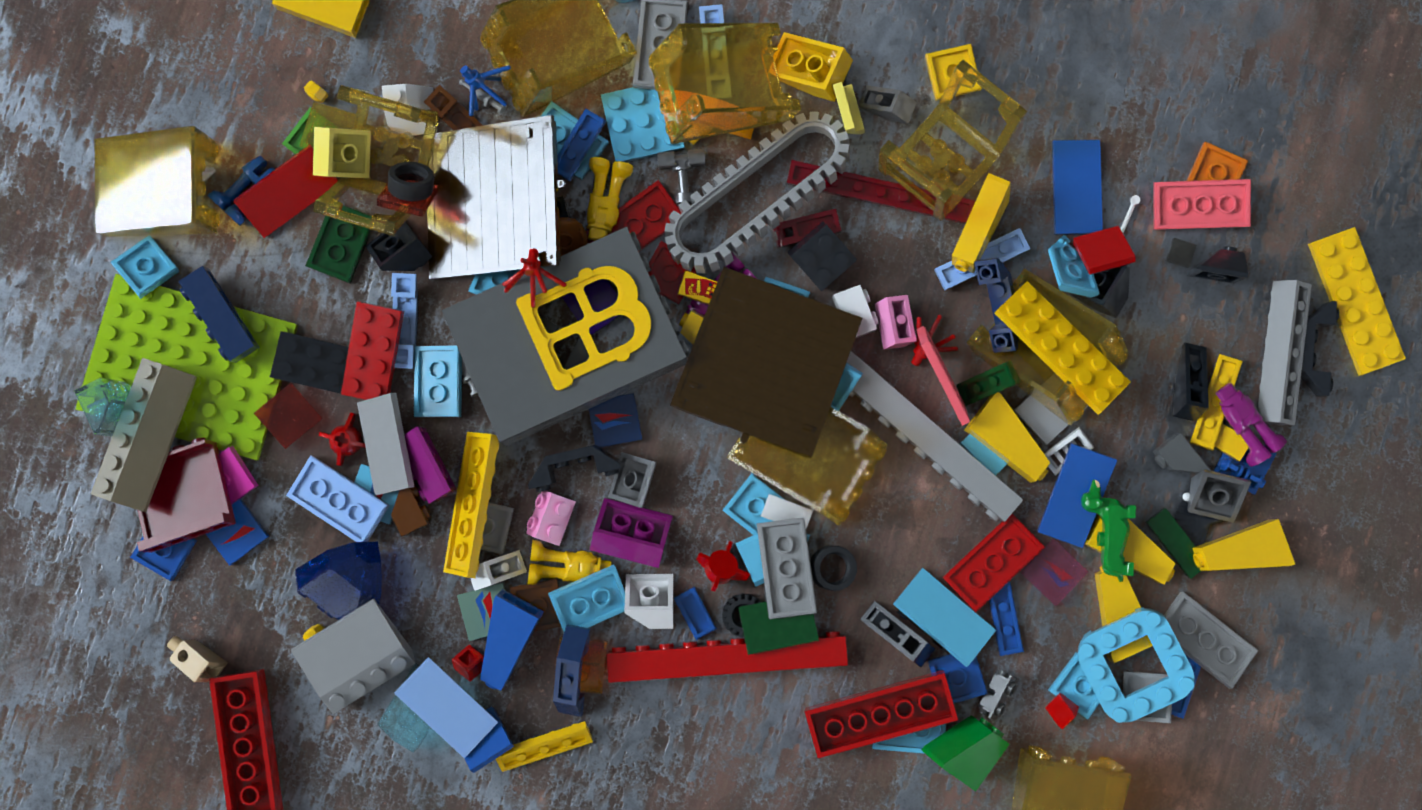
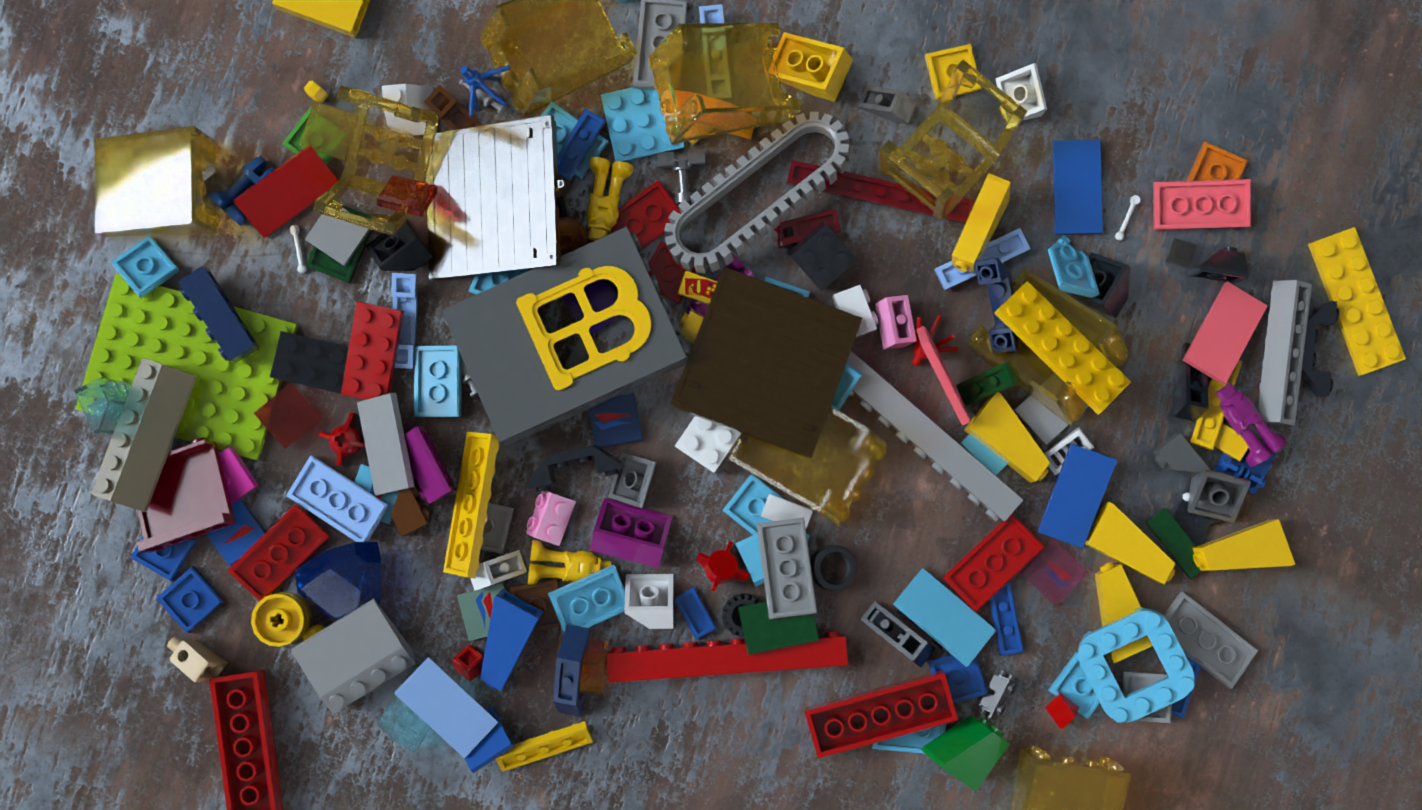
light yellow slope [313,127,371,178] -> none
black tyre [388,162,434,201] -> none
red plant [502,249,567,308] -> none
light yellow slope [833,82,865,134] -> none
red tile [1073,226,1136,275] -> none
green animal [1081,479,1136,582] -> none
none -> blue tile [156,566,225,634]
none -> red tile [227,503,330,601]
none -> yellow wheel [251,592,312,647]
none -> white hinge [290,225,307,274]
none -> light grey tile [305,200,372,266]
none -> white brick [675,416,741,473]
none -> white slope [996,63,1047,124]
none -> coral tile [1183,281,1268,385]

